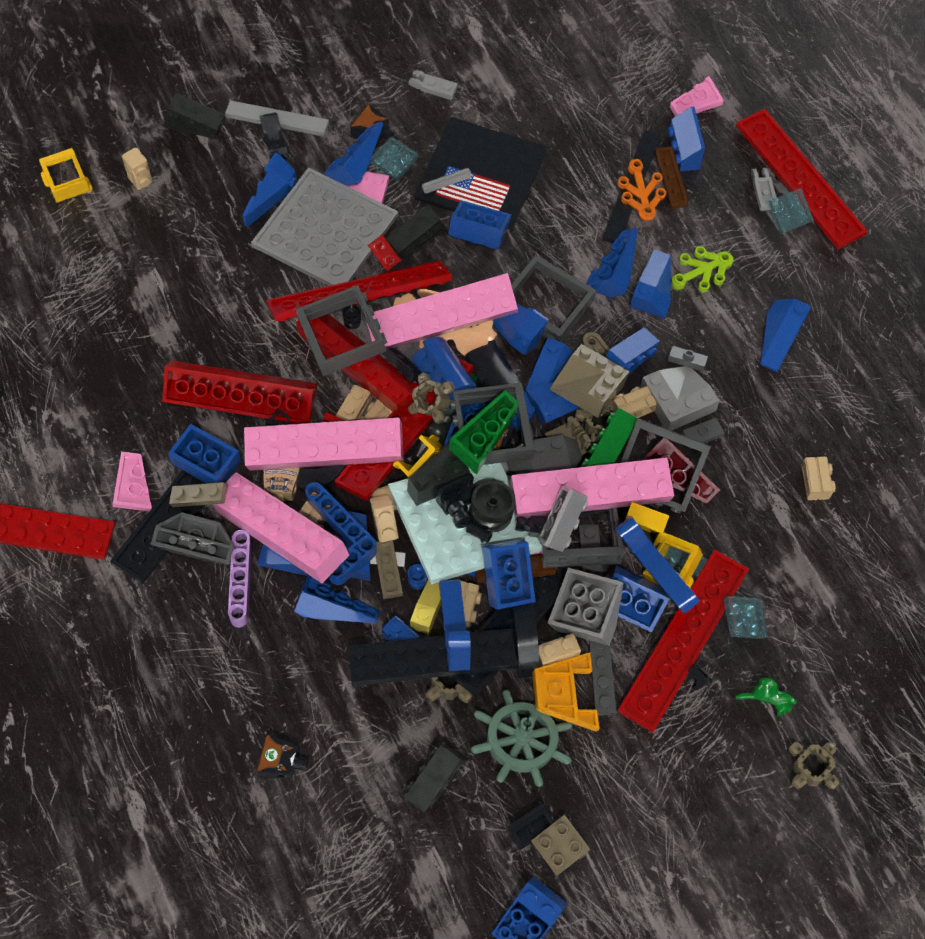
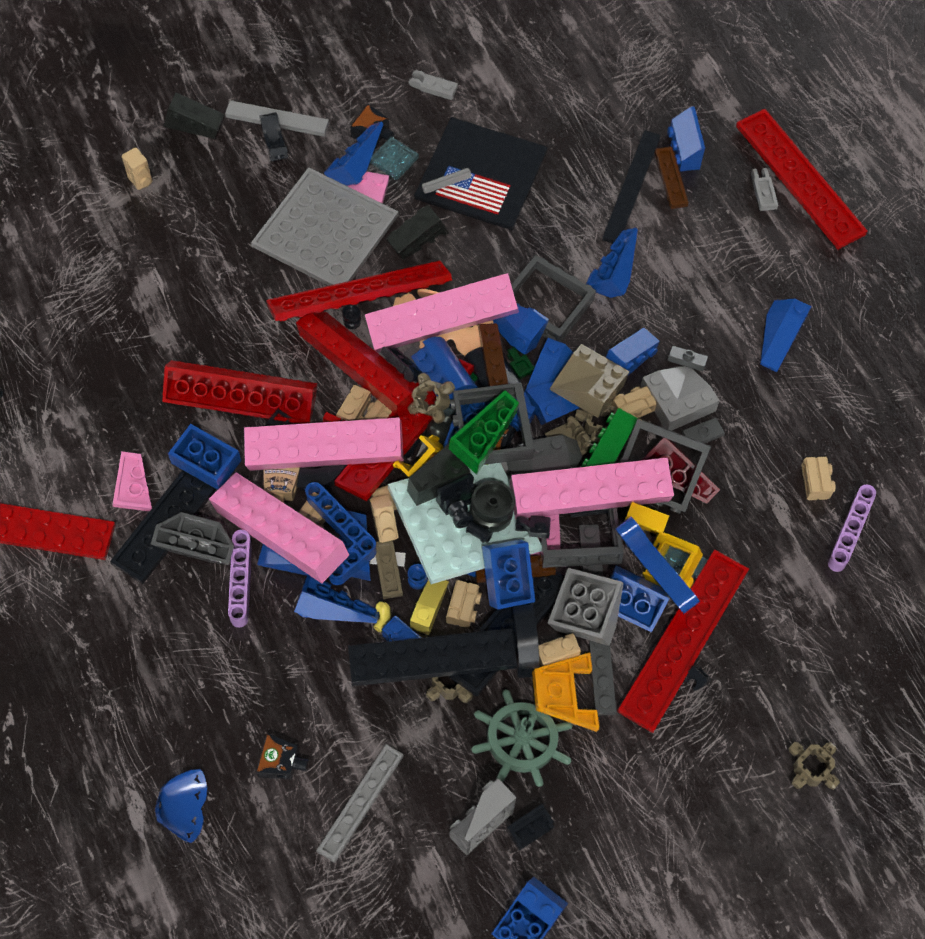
yellow piece [39,148,93,203] -> none
dark tan plate [169,482,227,507] -> none
blue wedge [243,152,297,227] -> none
dark grey window [295,285,387,376] -> none
red hips [367,234,401,271] -> none
pearl dark grey wedge [404,745,468,813] -> none
blue beam [440,579,471,672] -> none
blue slope [448,200,512,250] -> none
dark tan hinge [531,815,591,876] -> none
light grey slope [538,485,588,552] -> none
dark tan plate [582,332,609,357] -> none
orange plant [617,159,666,221] -> none
blue wedge [630,249,671,319] -> none
bright pink wing [670,76,724,117] -> none
lime plant [671,246,734,293] -> none
clear light blue plate [724,596,768,639] -> none
green animal [735,677,797,717] -> none
clear light blue plate [768,188,814,234] -> none
none -> blue piece [155,769,207,843]
none -> light grey tile [316,744,404,863]
none -> light yellow arm [373,601,391,633]
none -> light grey slope [449,778,516,856]
none -> reddish brown plate [478,323,508,387]
none -> dark green plate [507,347,535,380]
none -> lavender beam [828,484,876,572]

